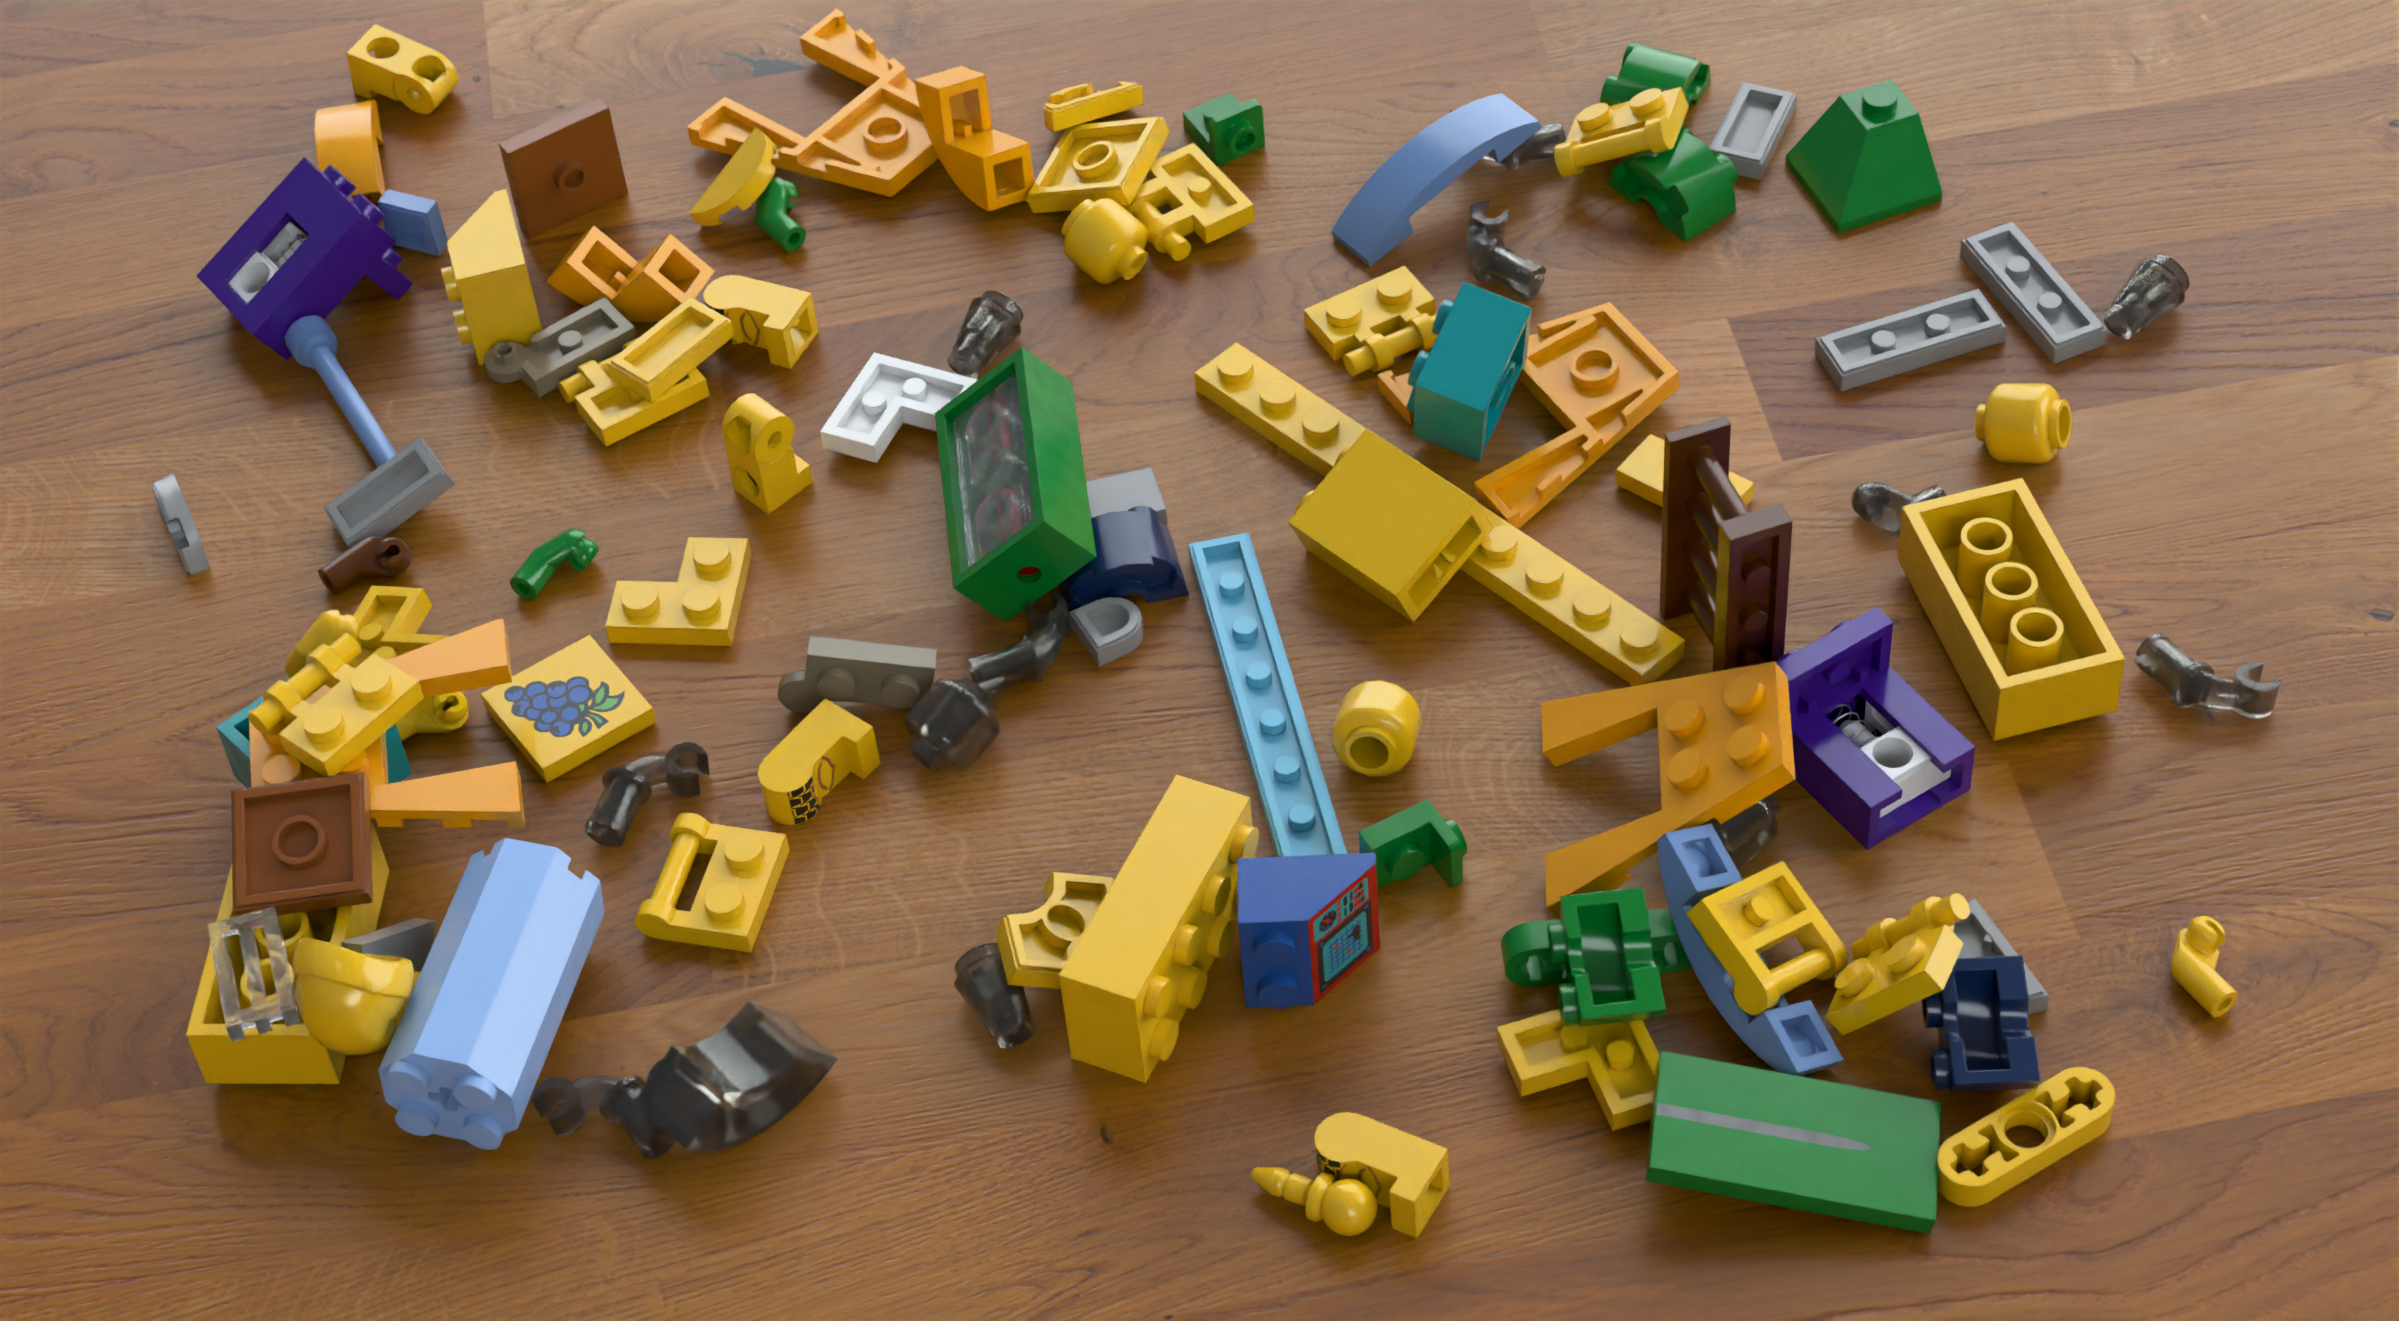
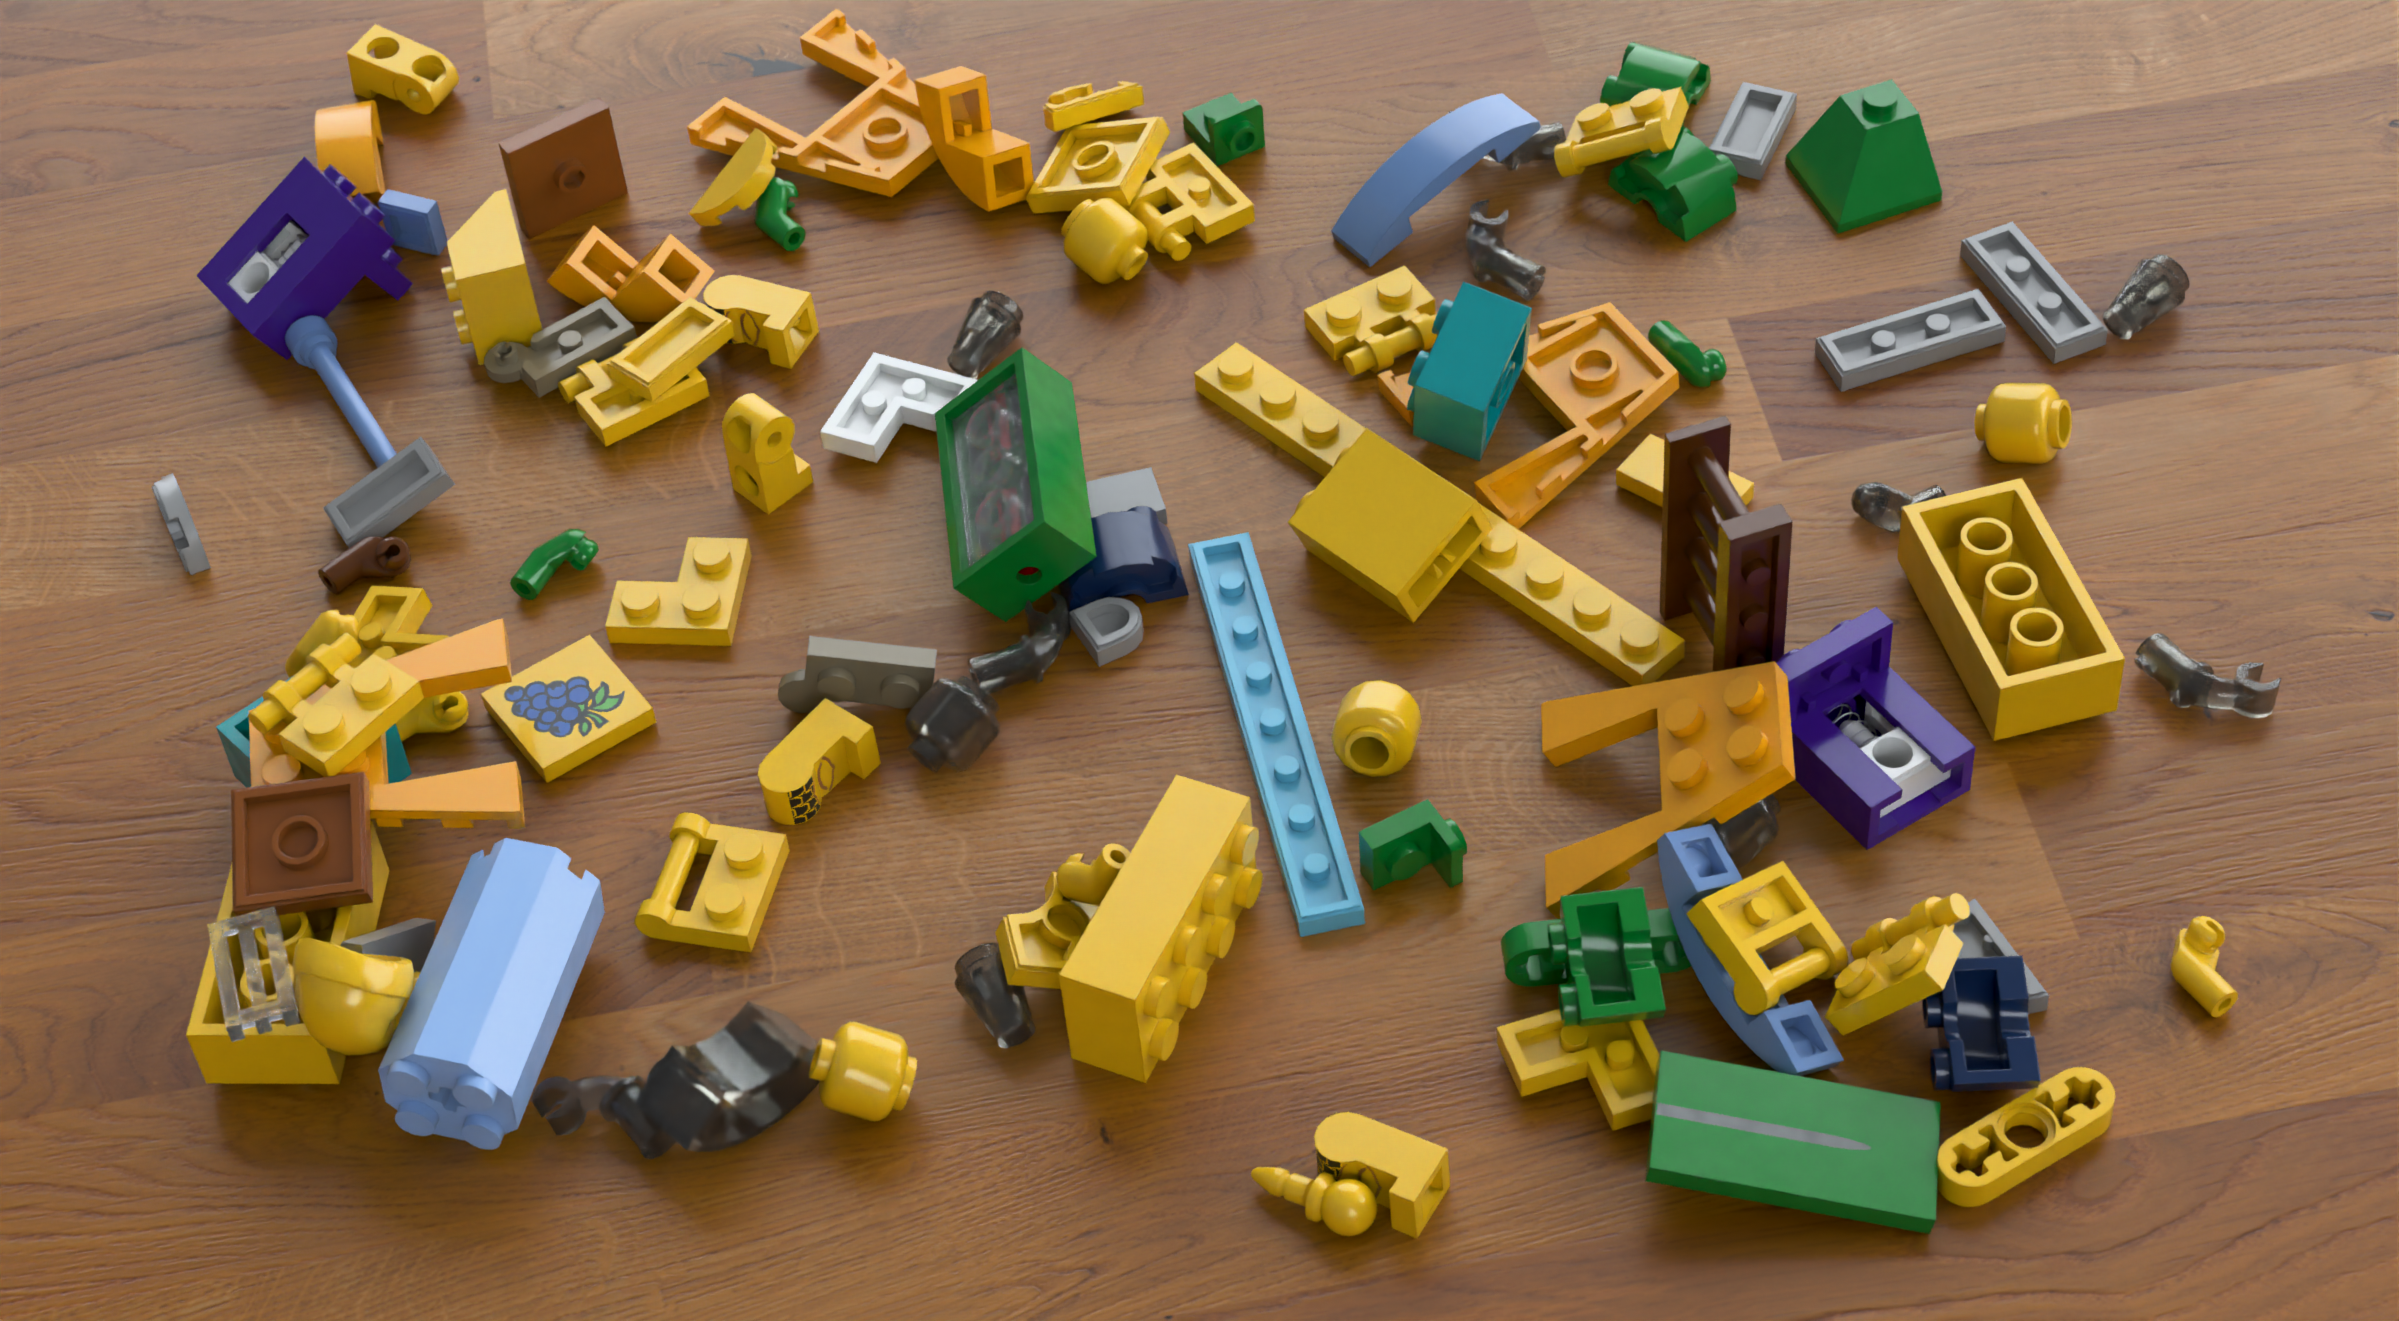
clear smoke piece [585,742,710,847] -> none
blue slope [1238,853,1380,1009] -> none
none -> yellow head [809,1022,917,1121]
none -> yellow arm [1056,843,1130,906]
none -> green arm [1648,320,1727,388]

